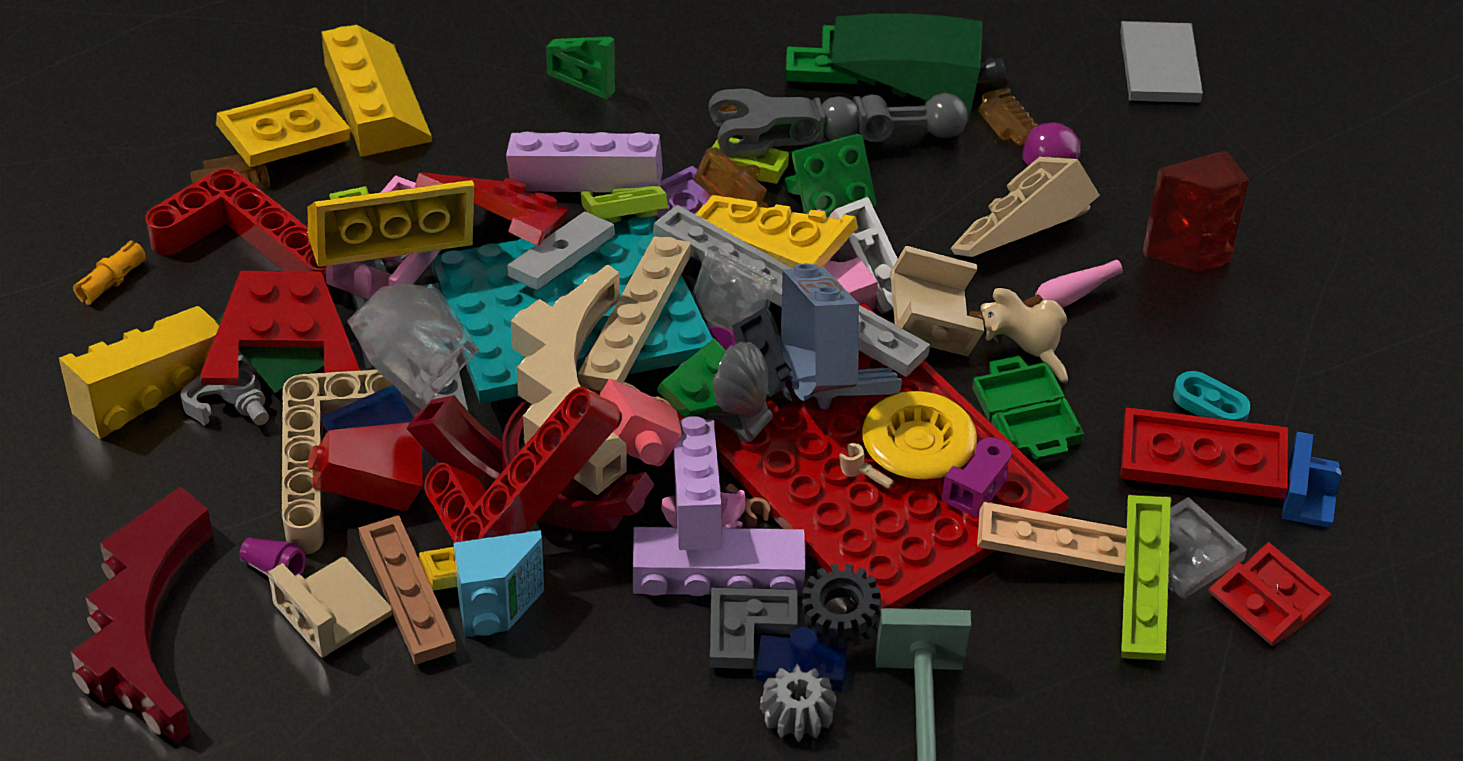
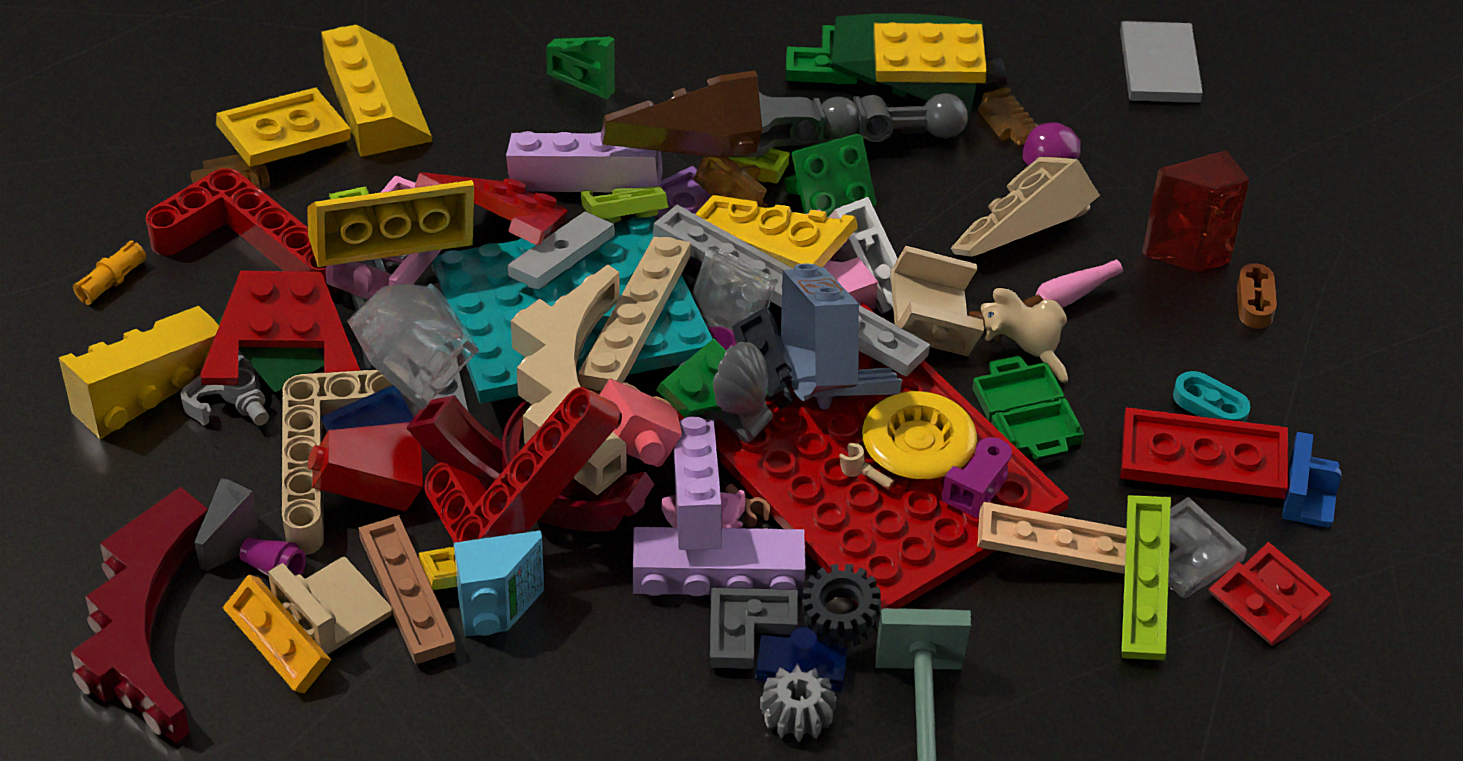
none -> dark grey slope [195,479,261,571]
none -> light orange plate [222,575,331,694]
none -> reddish brown wedge [600,70,762,158]
none -> yellow plate [874,23,986,83]
none -> dark orange beam [1237,263,1277,329]

